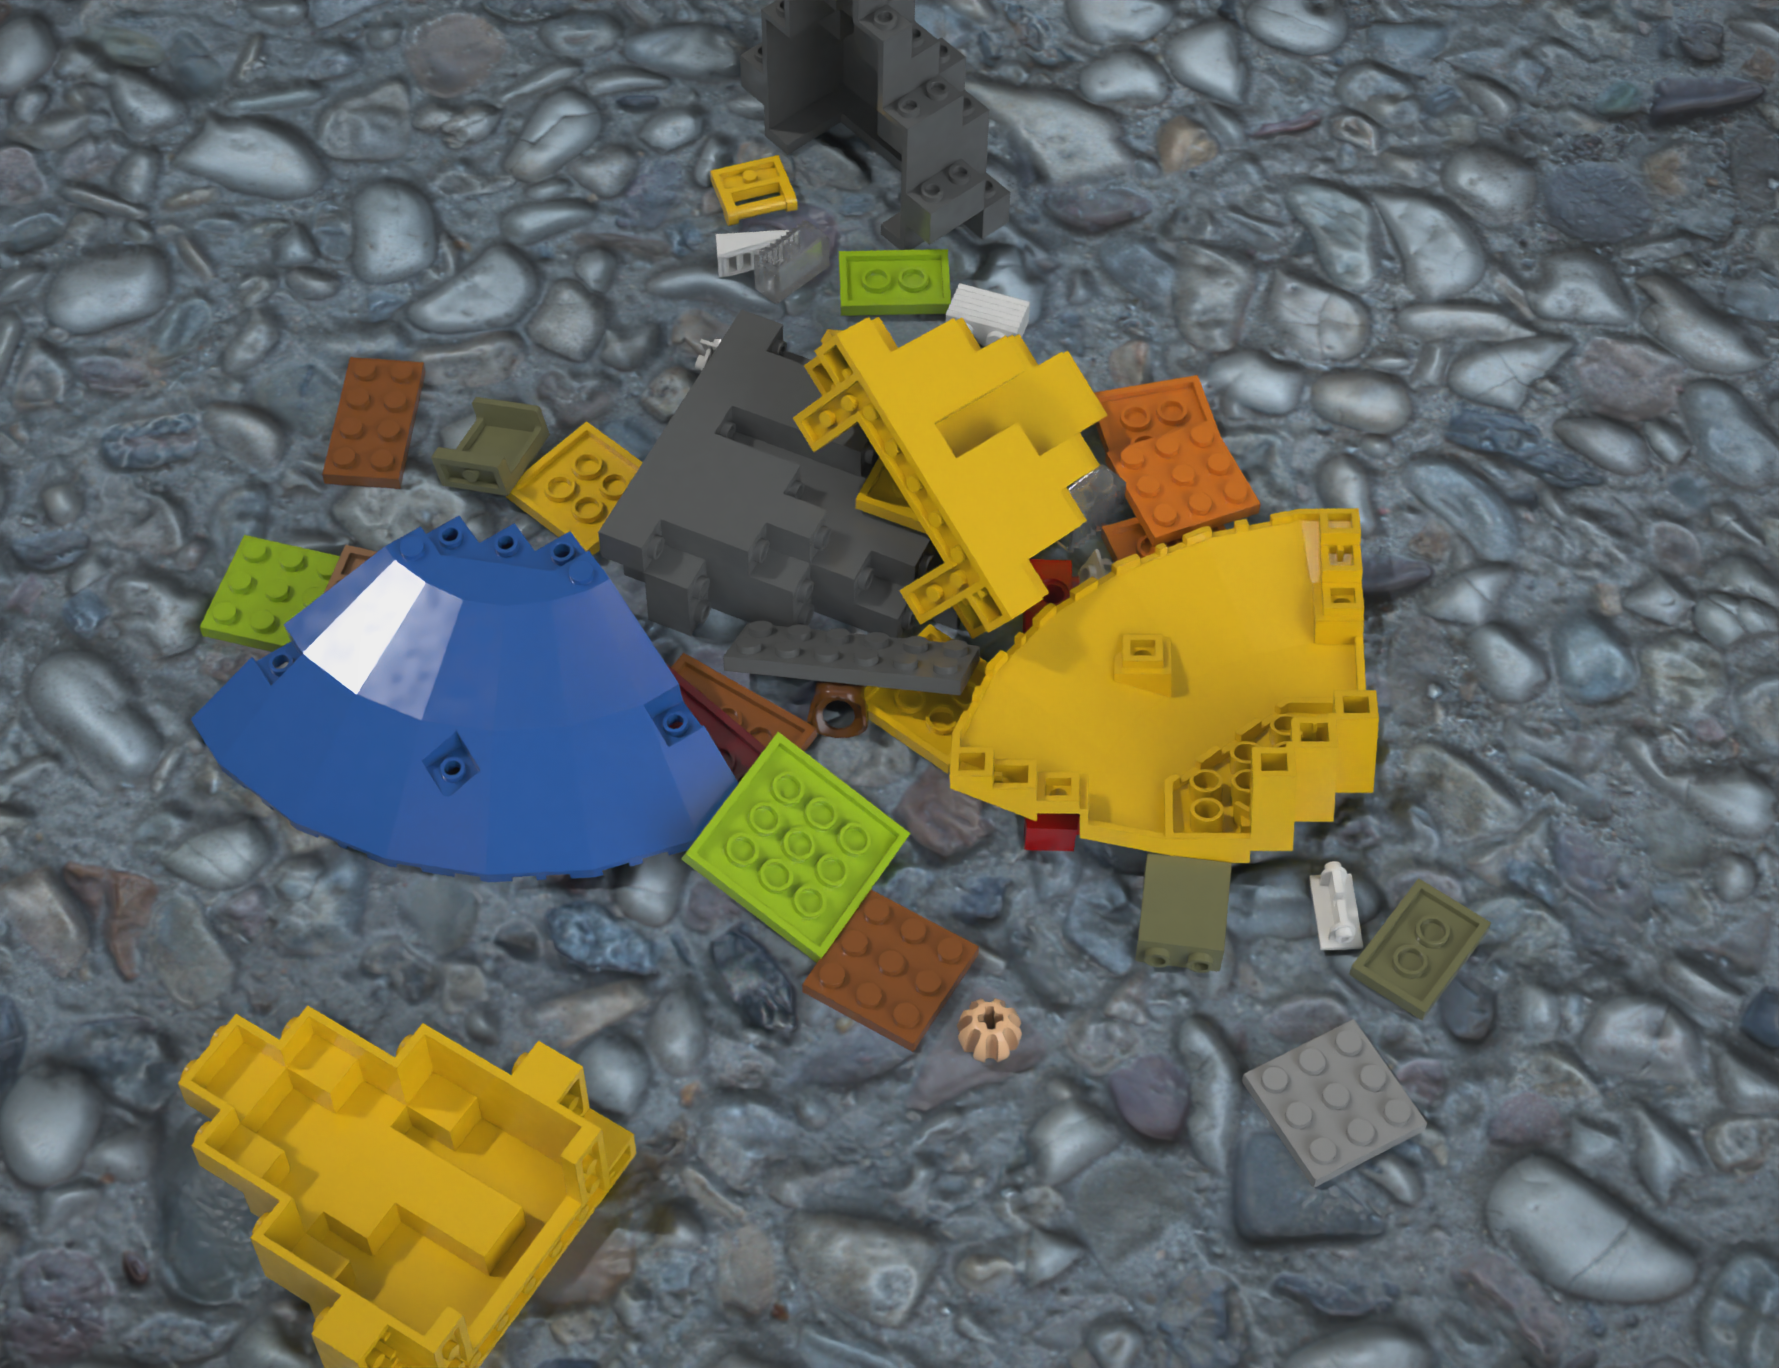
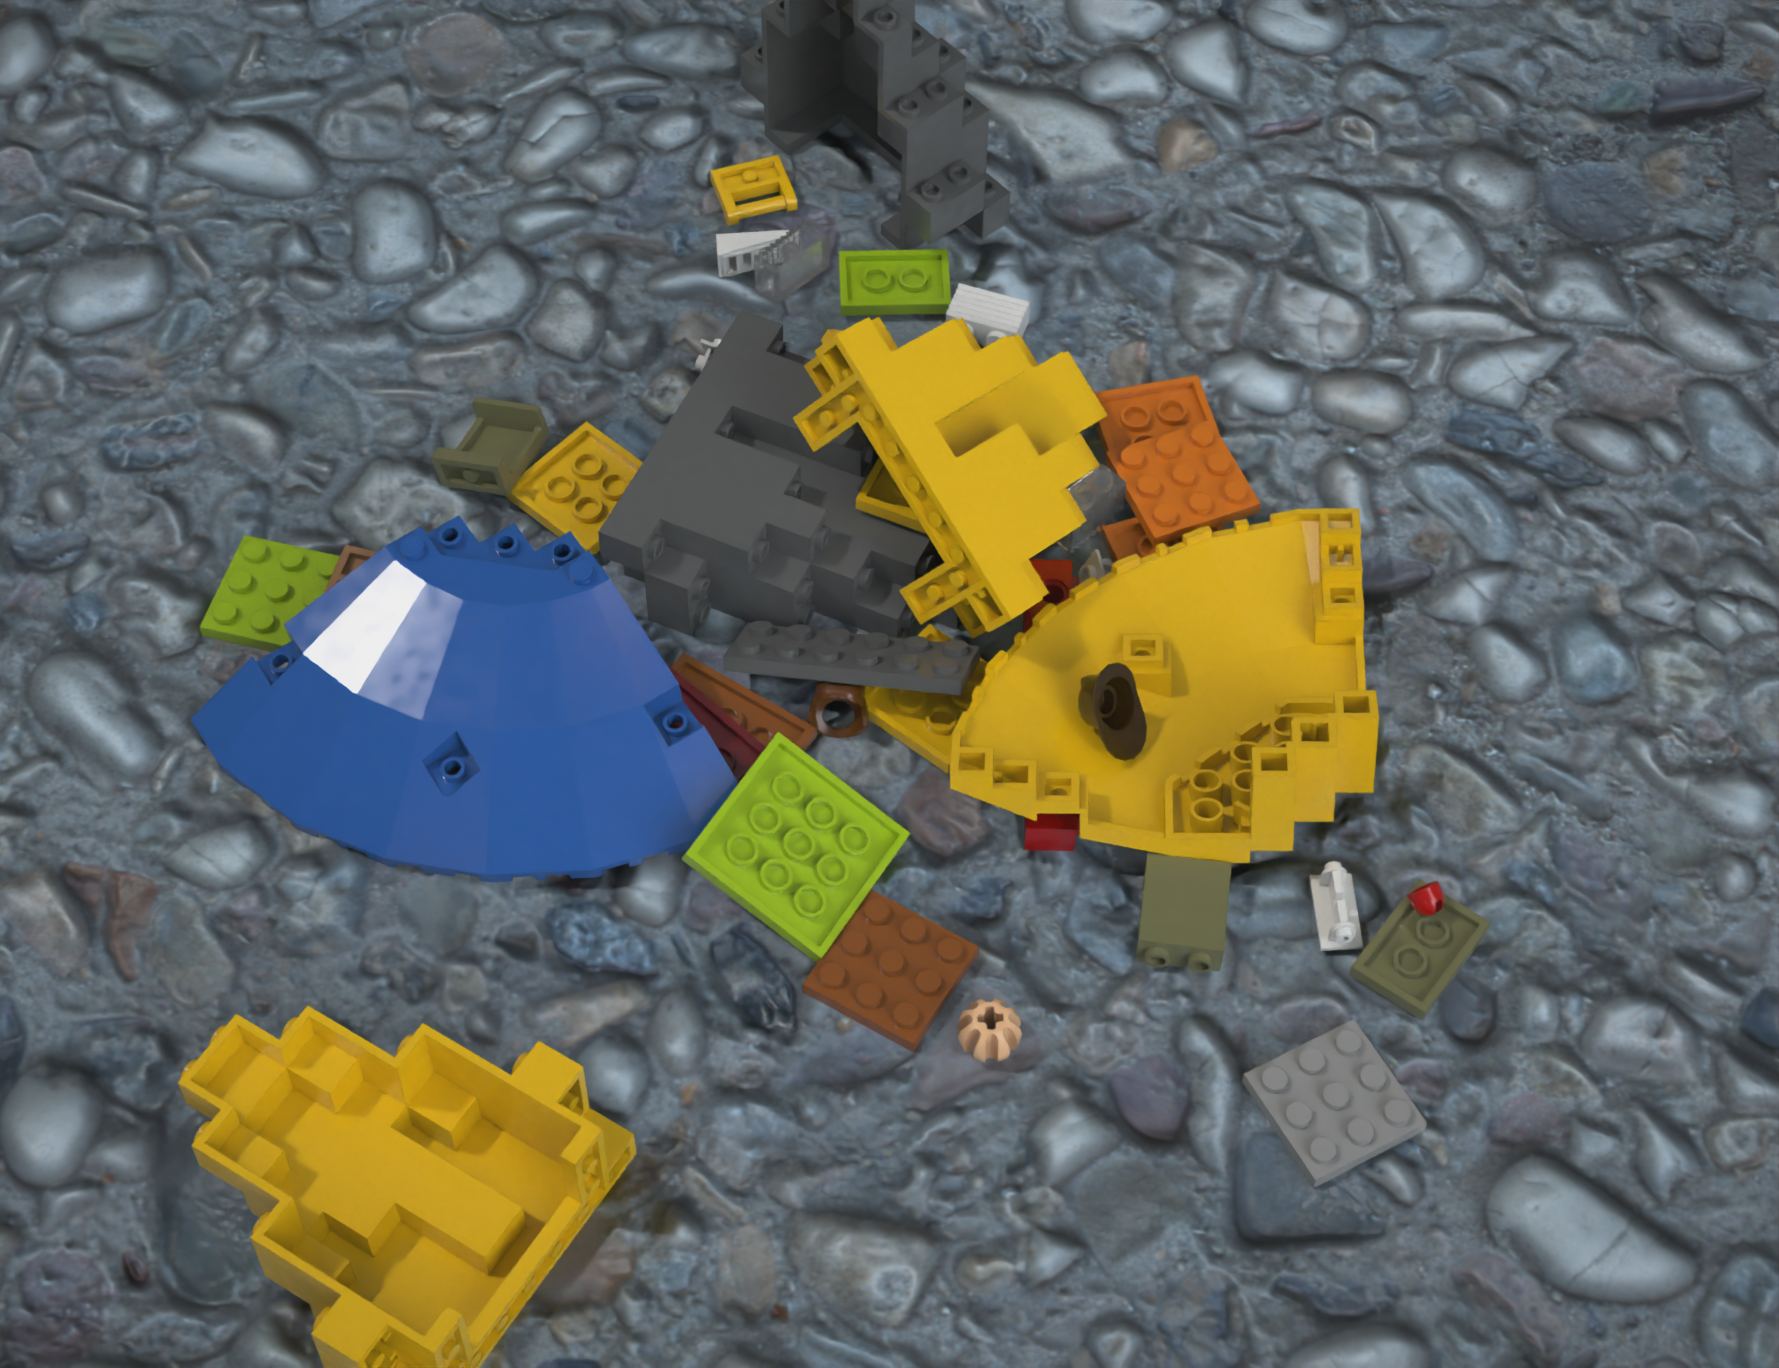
dark orange plate [322,357,426,489] -> none
none -> dark brown piece [1078,662,1147,761]
none -> red hinge [1407,881,1445,916]

